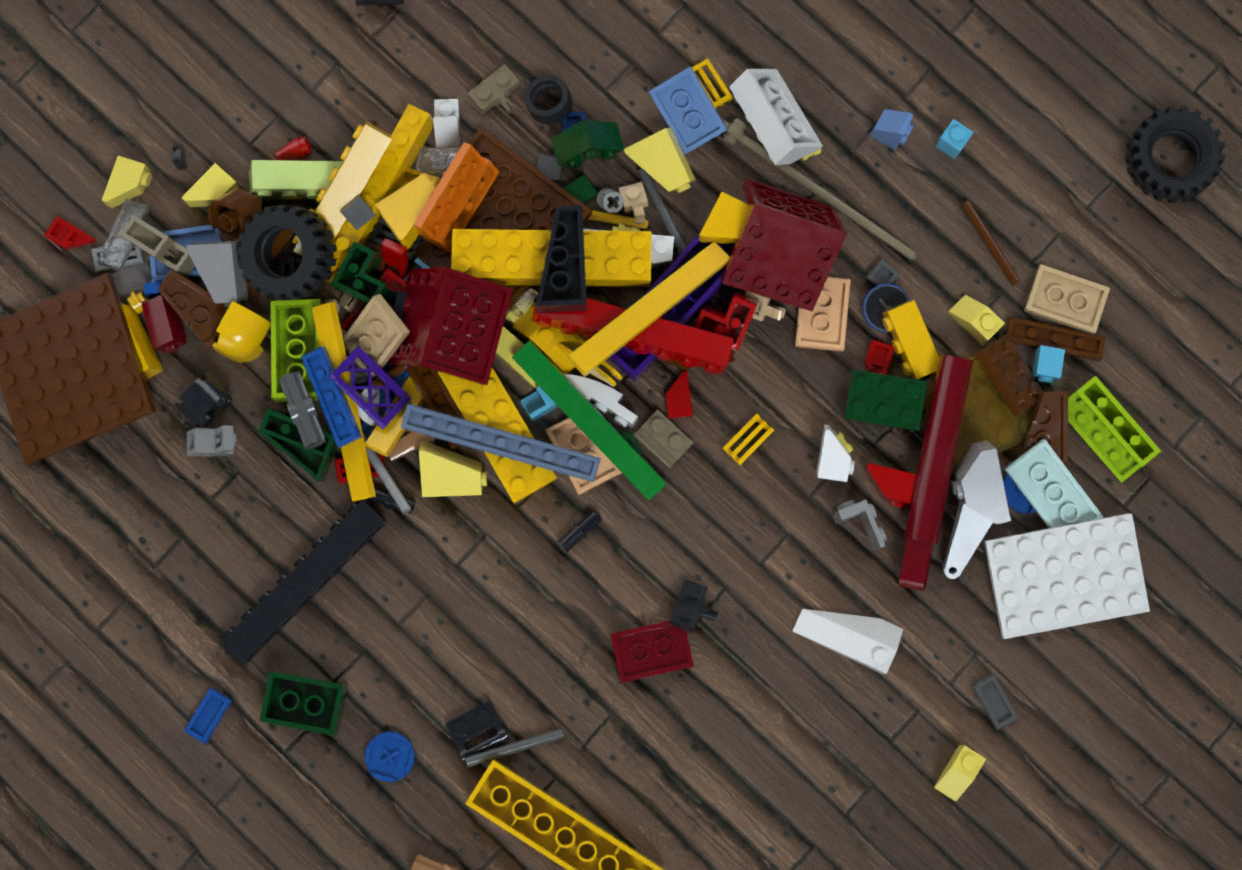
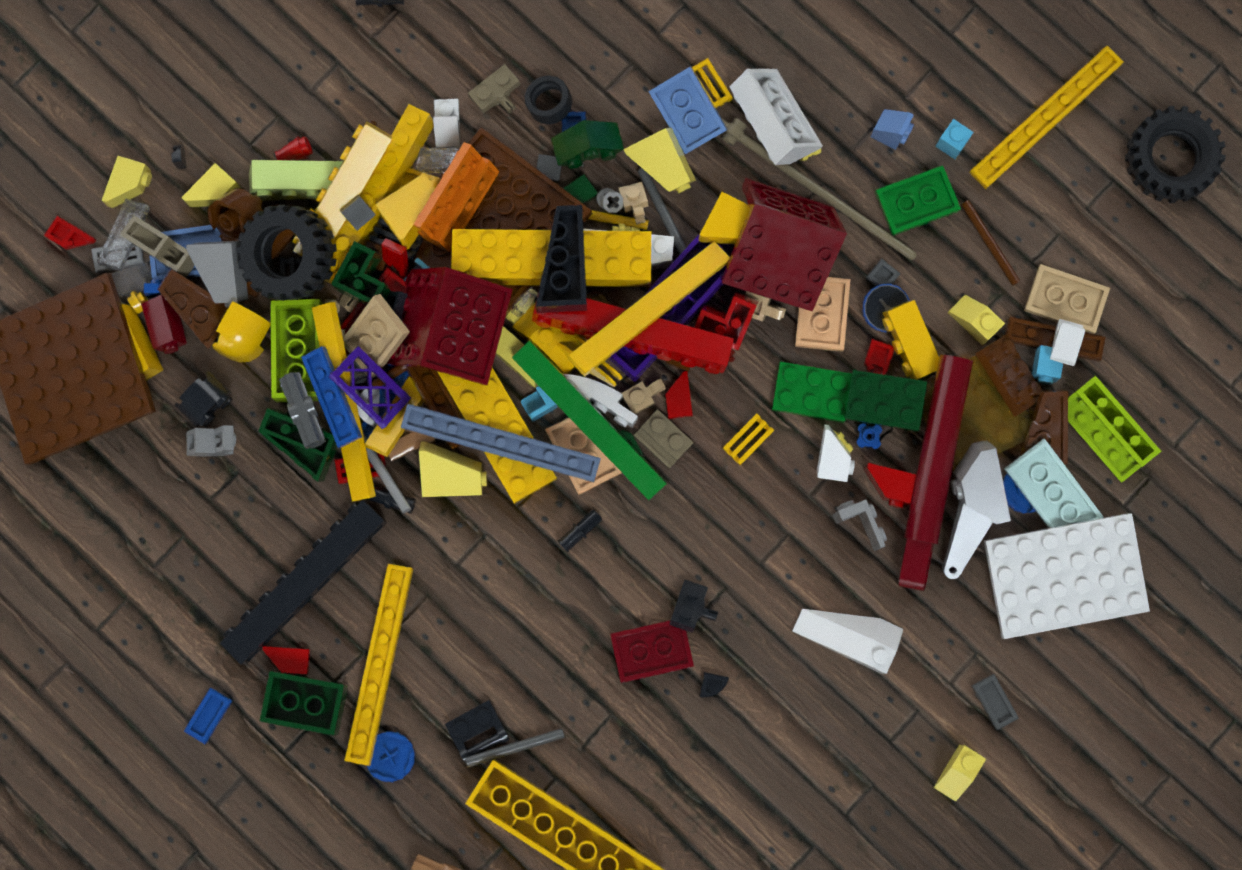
none -> red tile [263,646,310,674]
none -> yellow tile [344,564,413,766]
none -> tan plate [621,378,666,414]
none -> black tile [700,672,729,697]
none -> green plate [772,362,852,423]
none -> blue plate [856,423,882,449]
none -> green plate [875,165,961,236]
none -> yellow tile [969,45,1124,189]
none -> white slope [1050,319,1085,366]

